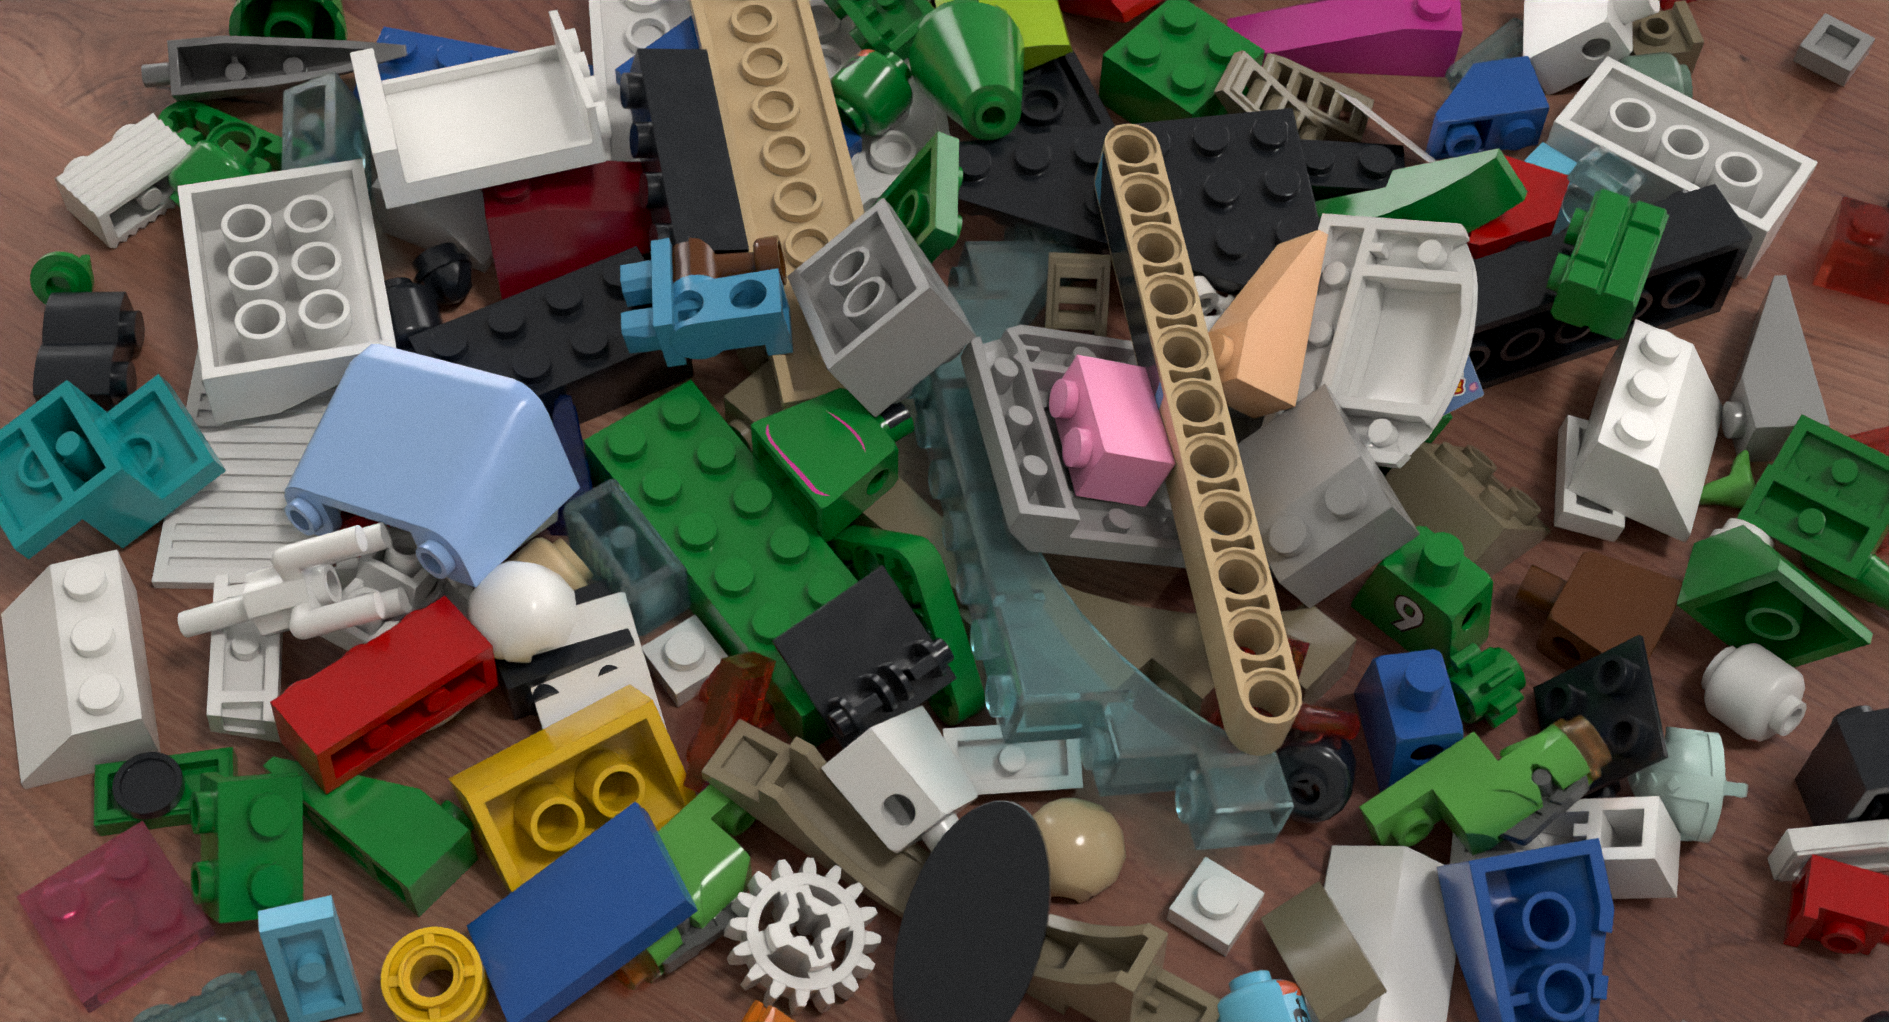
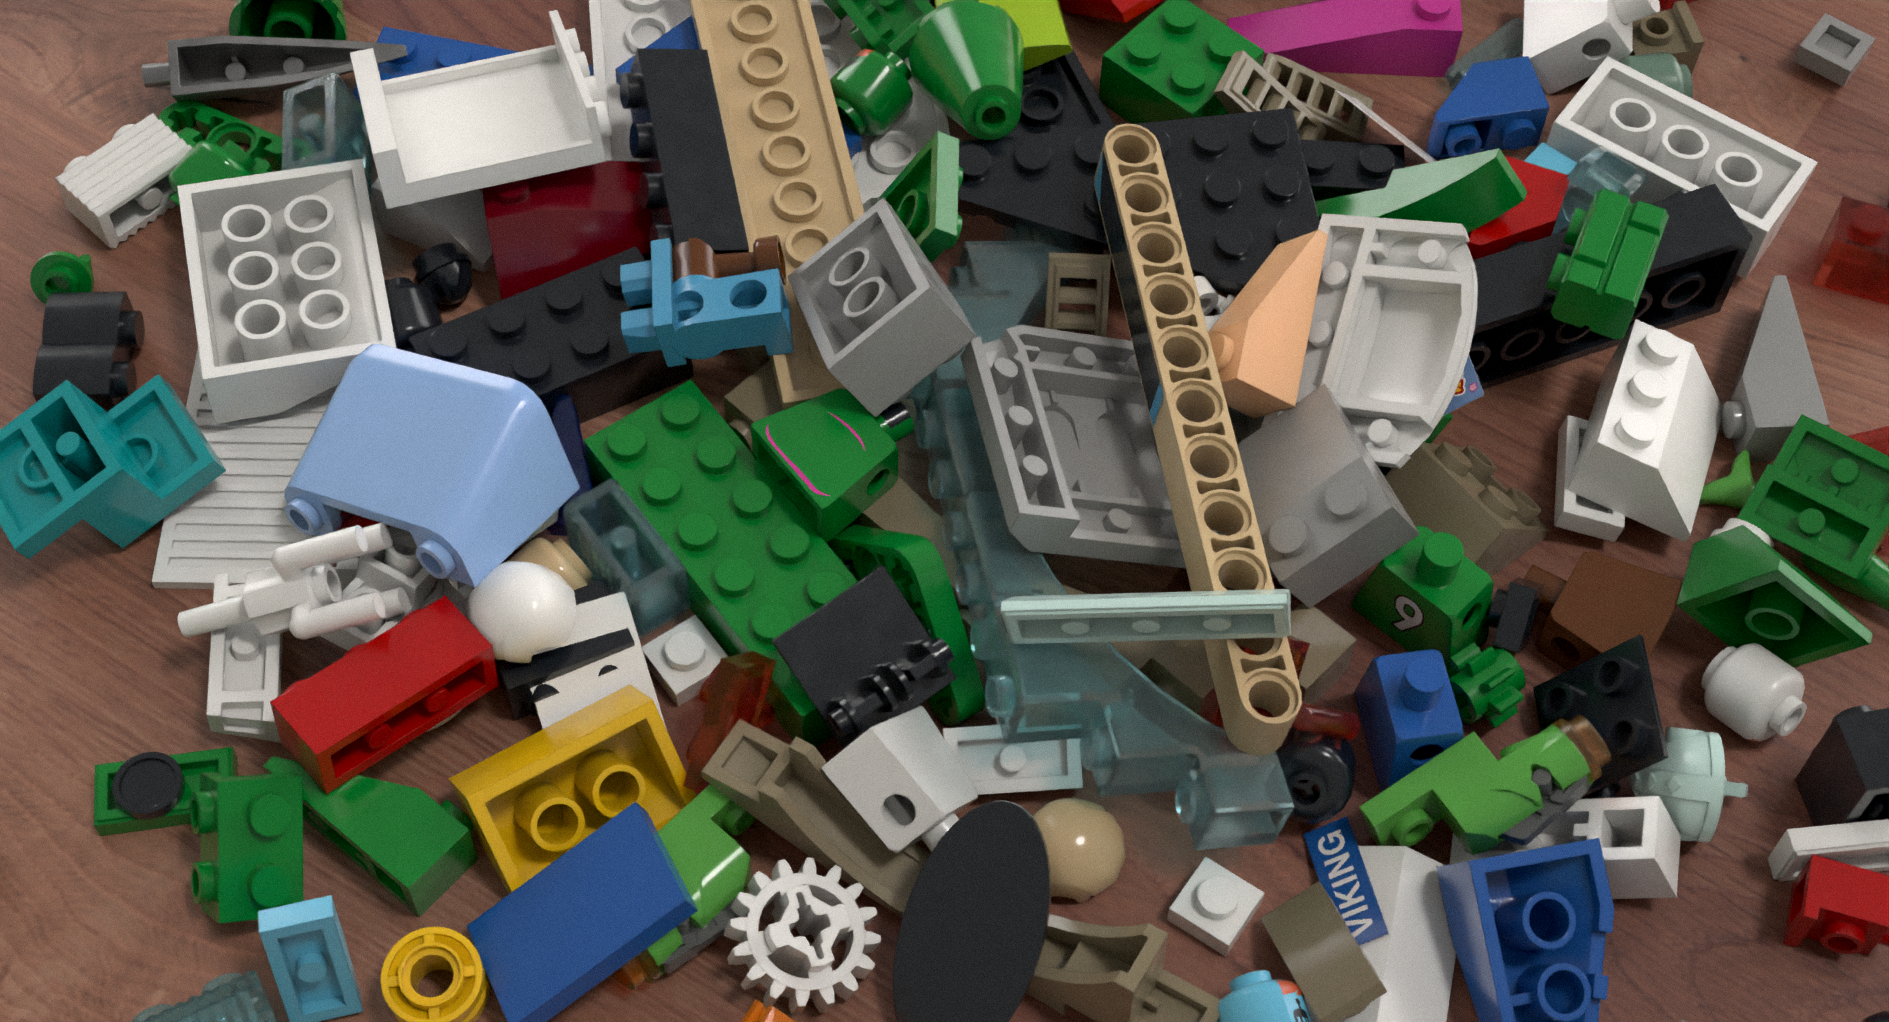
white slope [1,549,161,789] -> none
clear pink plate [17,821,215,1013] -> none
bright pink brick [1049,355,1175,507] -> none
none -> light aqua slope [1001,589,1291,644]
none -> blue sticker [1303,816,1389,945]
none -> black plate [1487,577,1544,653]

